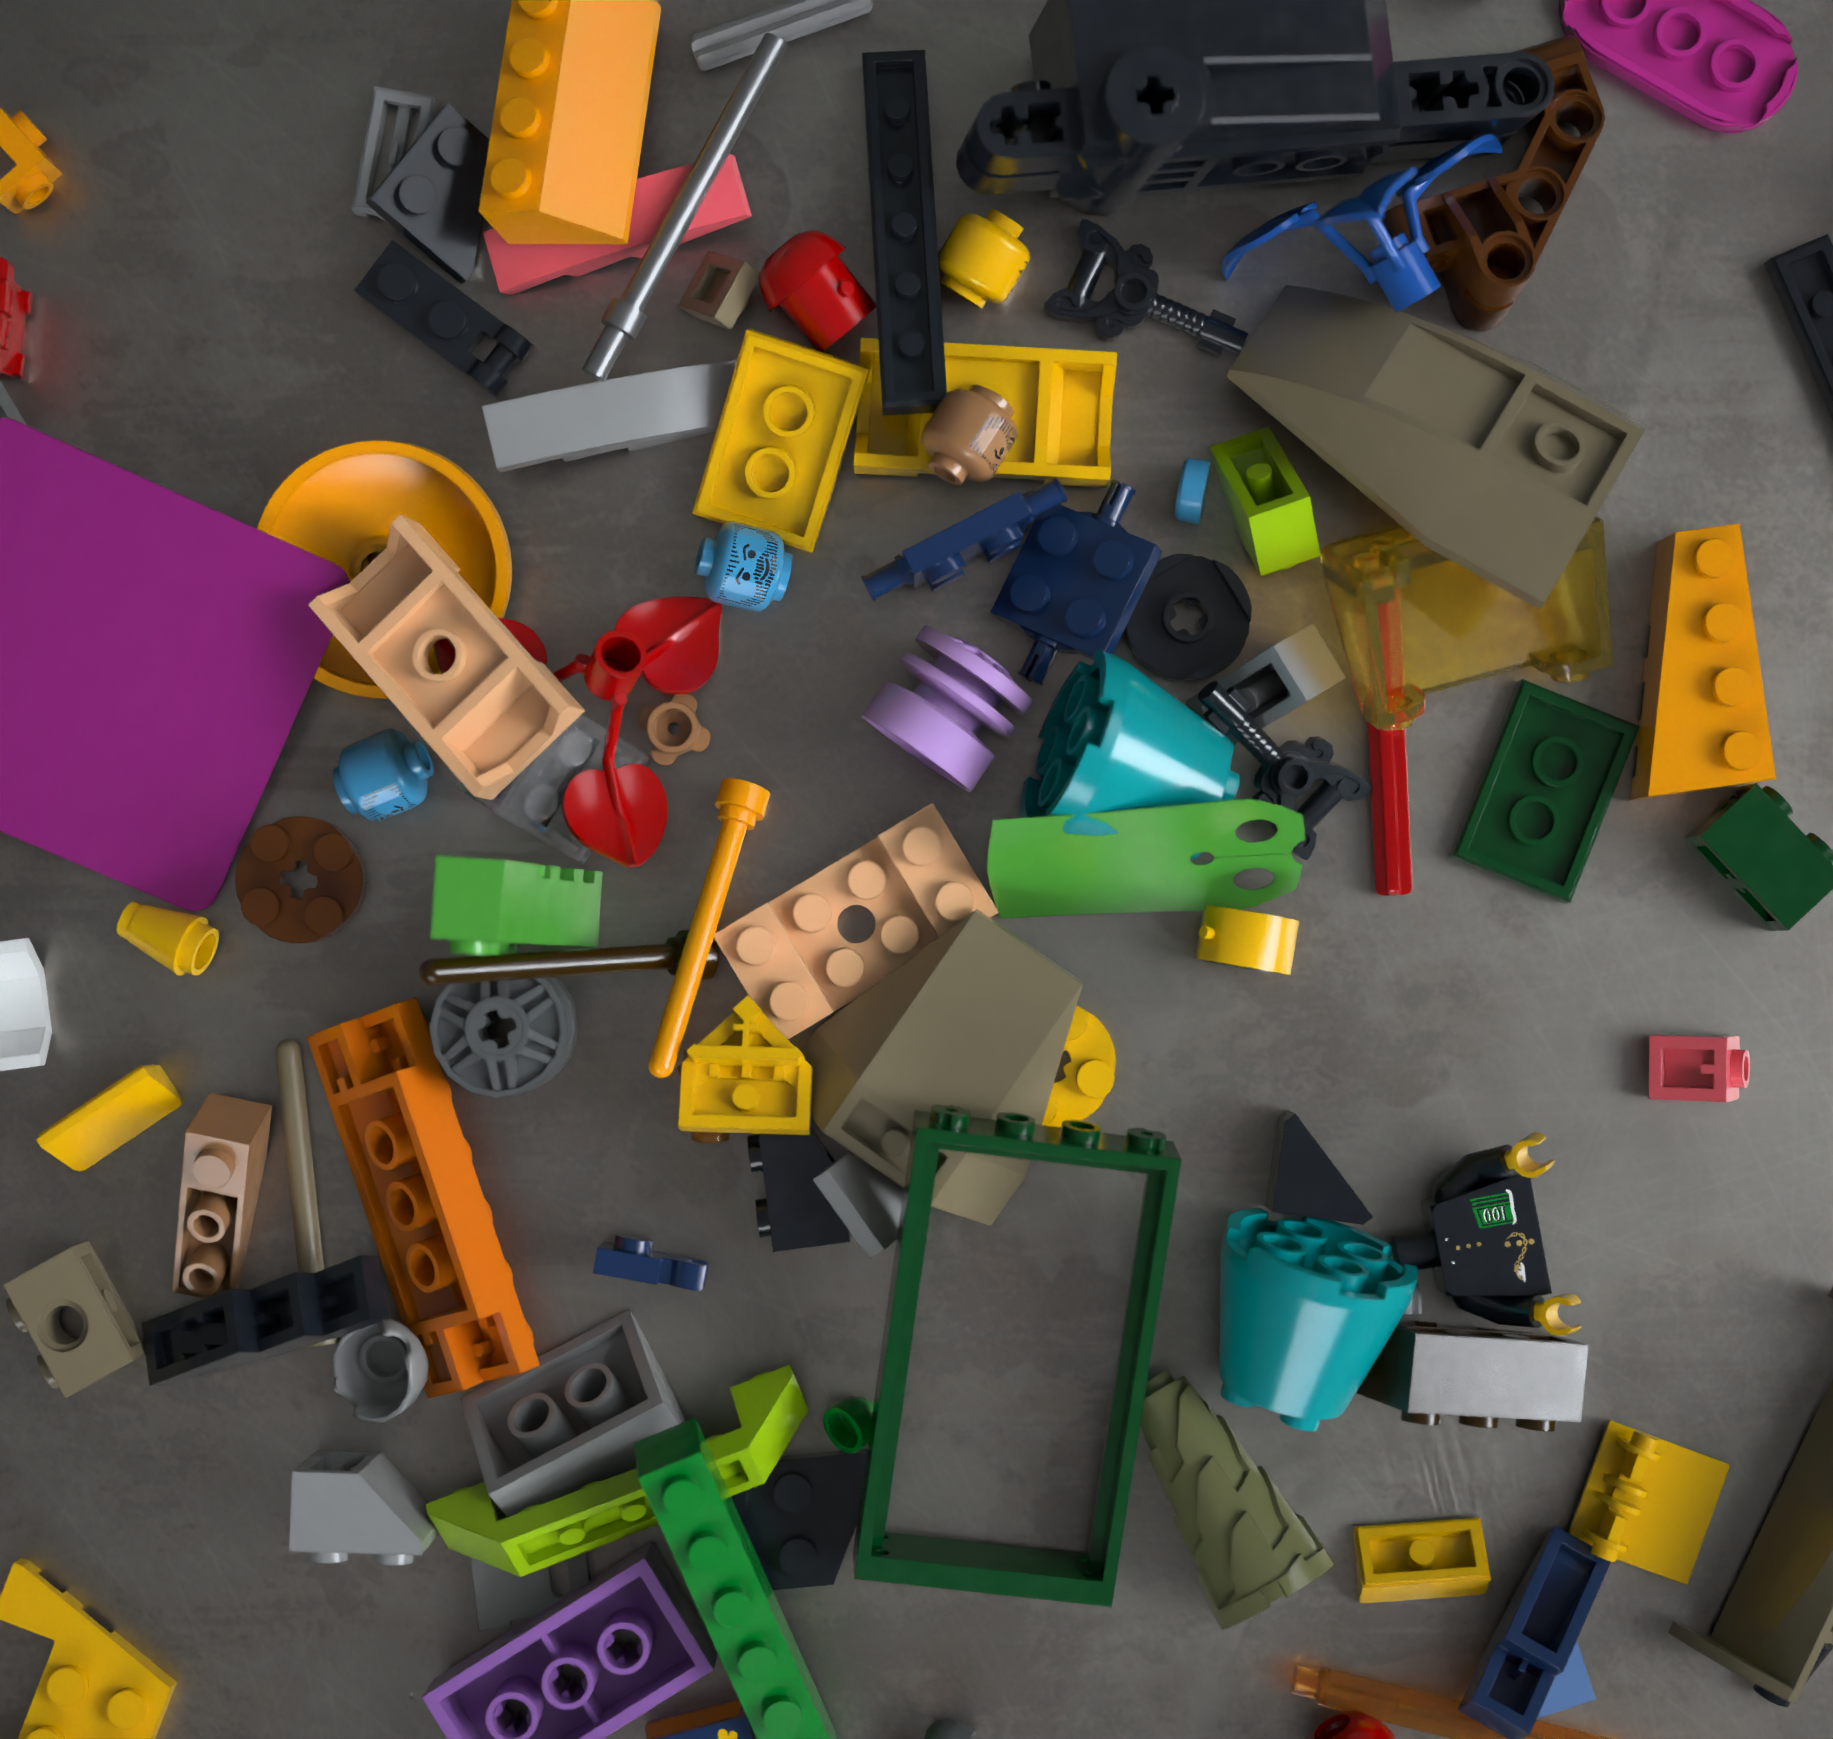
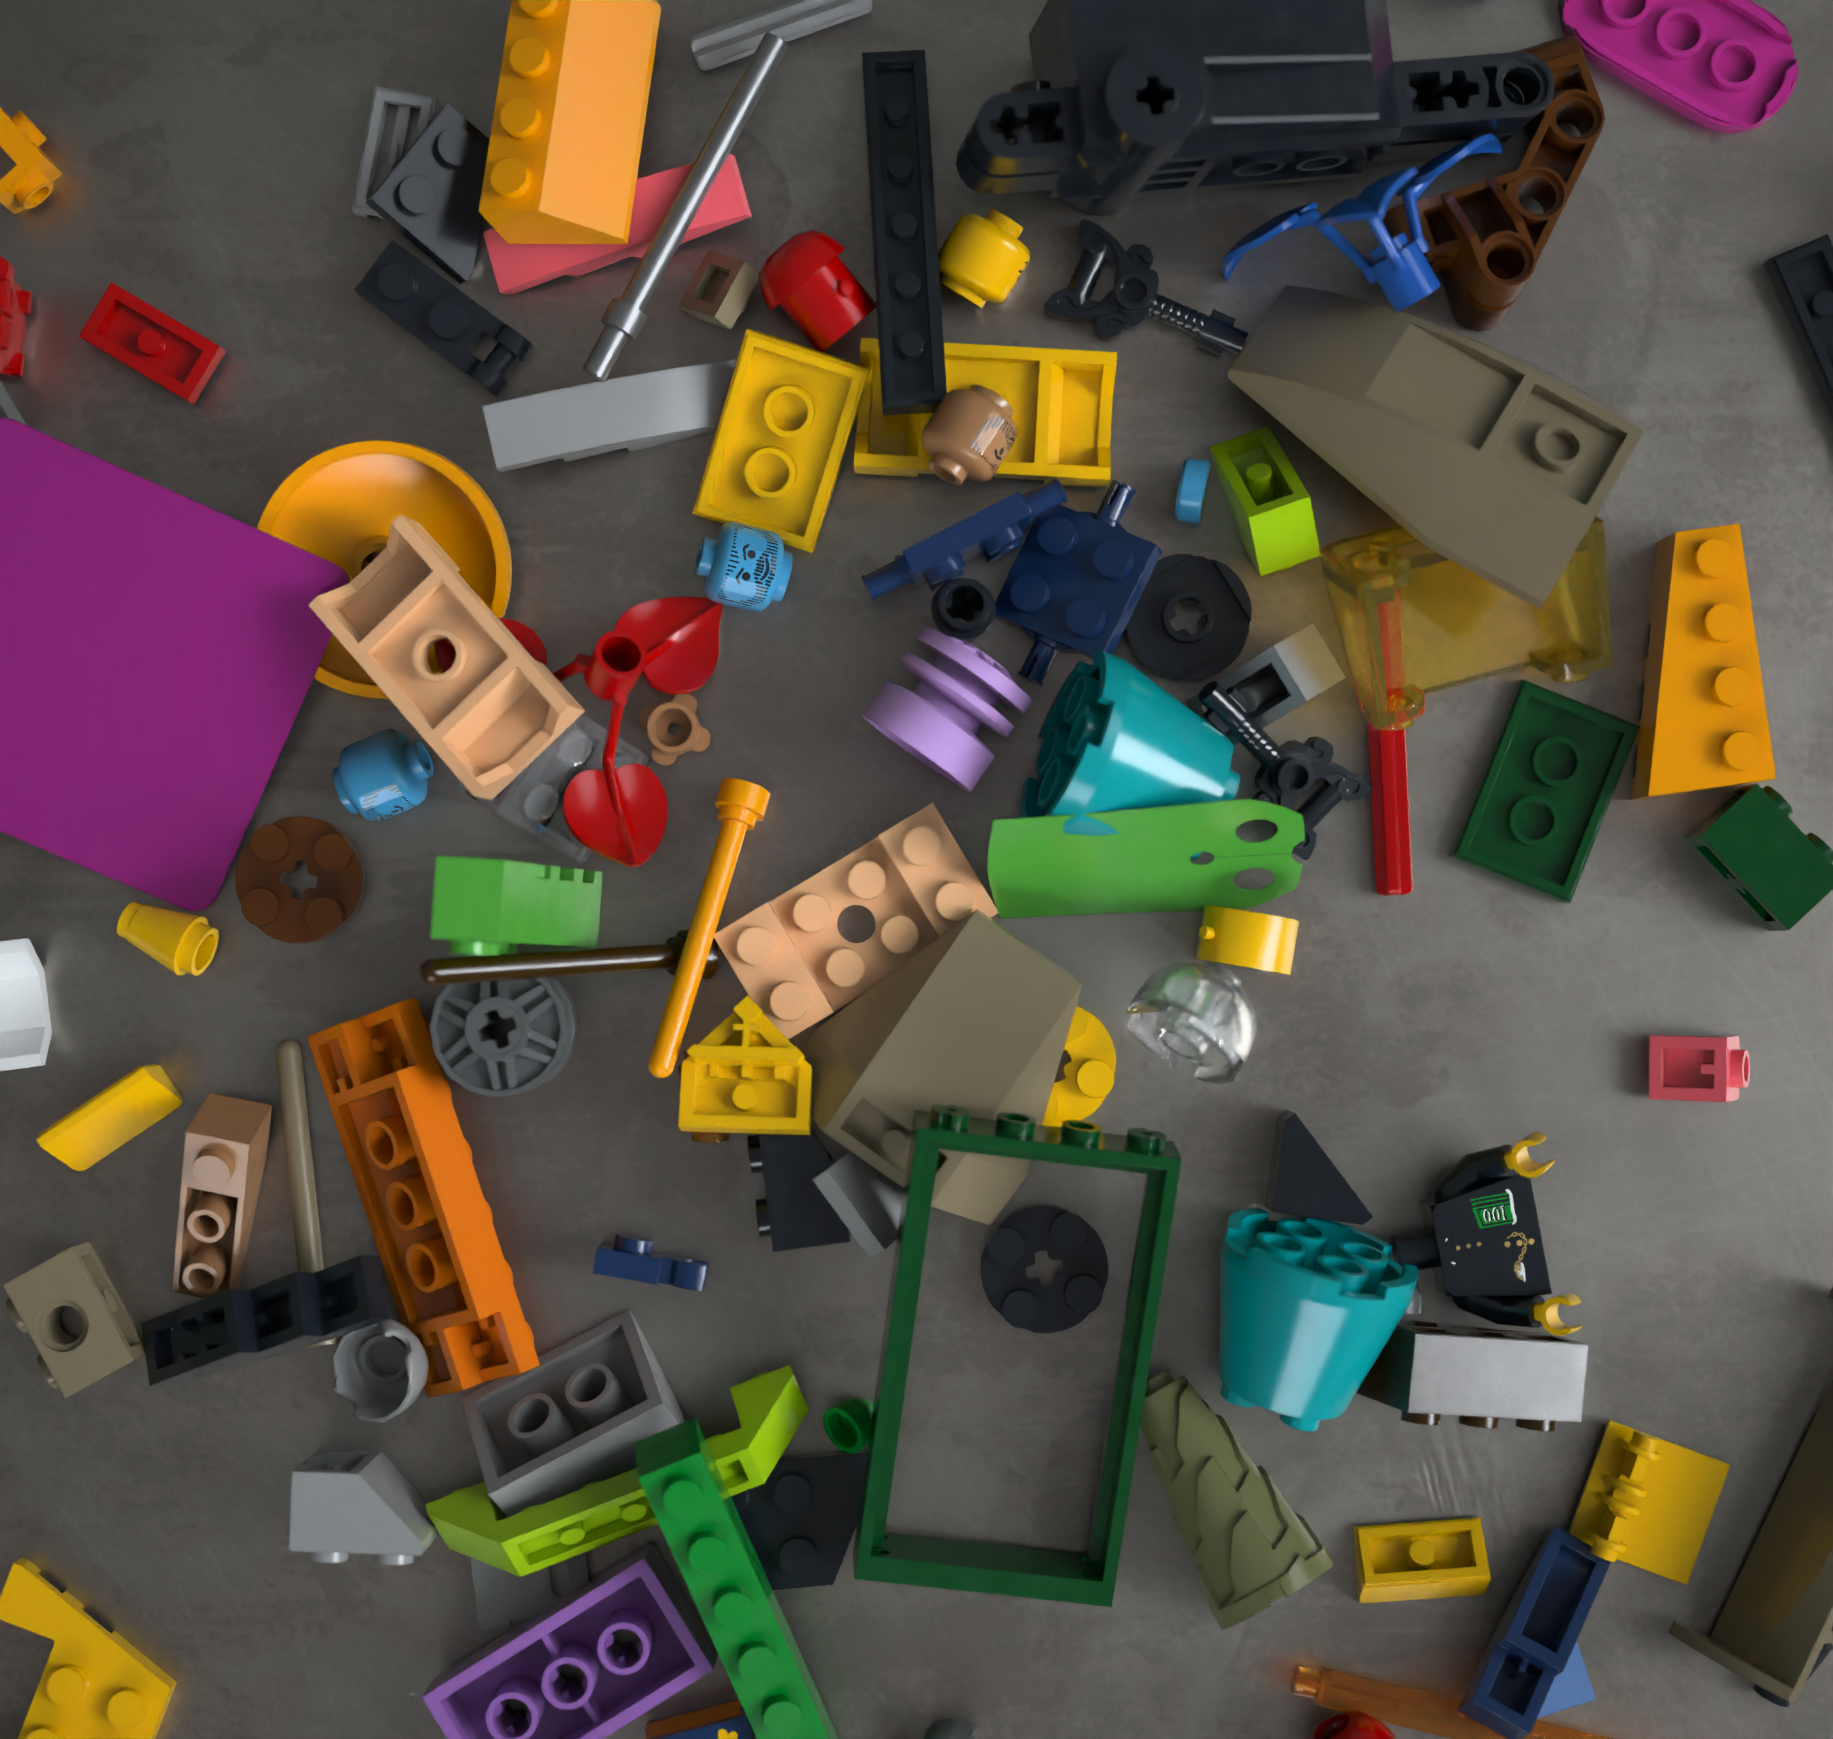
none -> red plate [79,282,226,405]
none -> black cone [931,578,996,644]
none -> black plate [980,1203,1109,1334]
none -> clear cylinder [1125,962,1257,1084]

